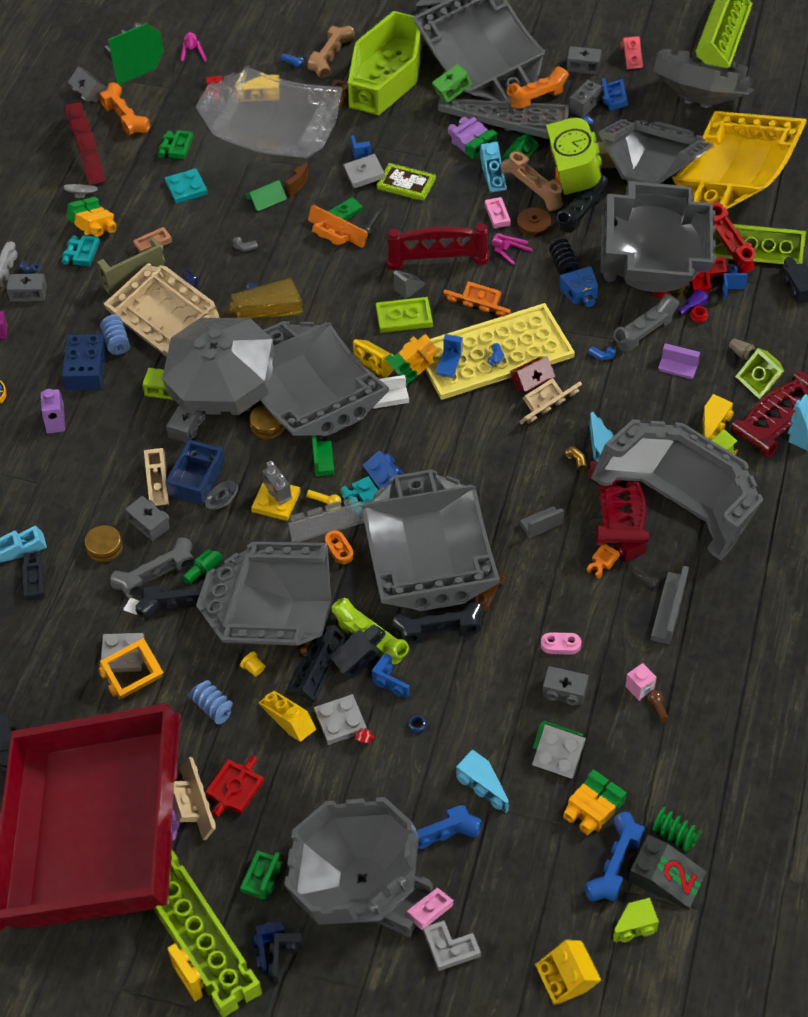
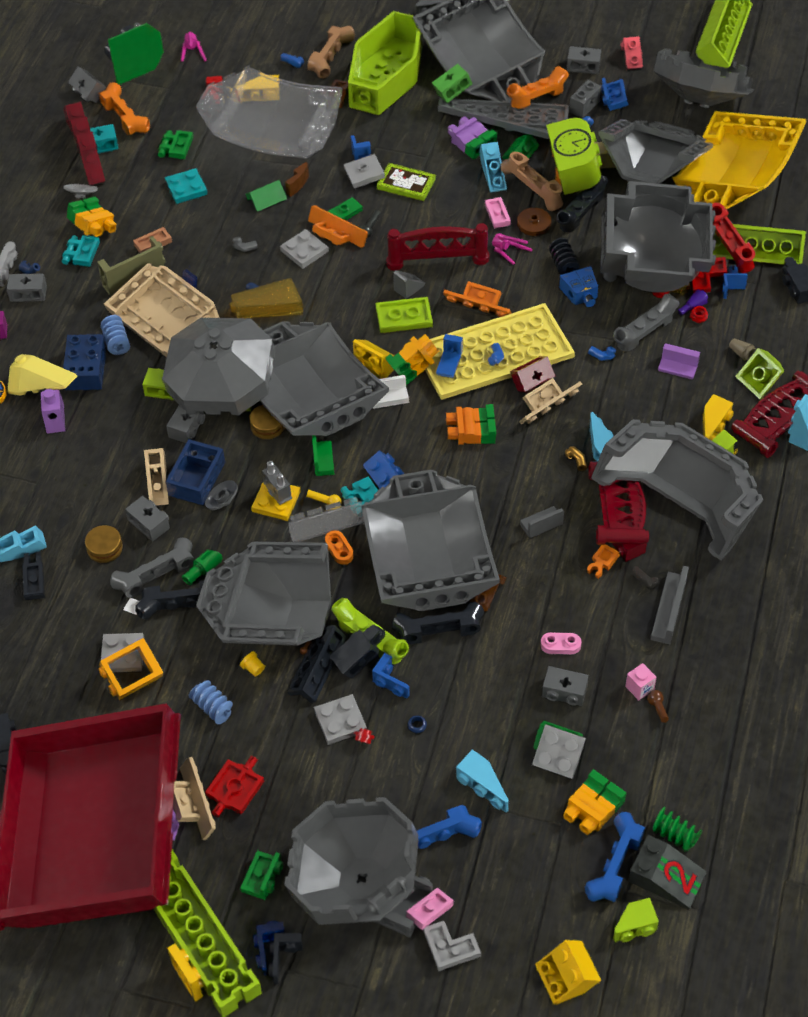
yellow slope [258,691,316,742] -> none
none -> light yellow wedge [8,354,77,396]
none -> teal brick [90,124,119,153]
none -> light grey plate [280,229,329,269]
none -> orange hips [446,404,496,445]

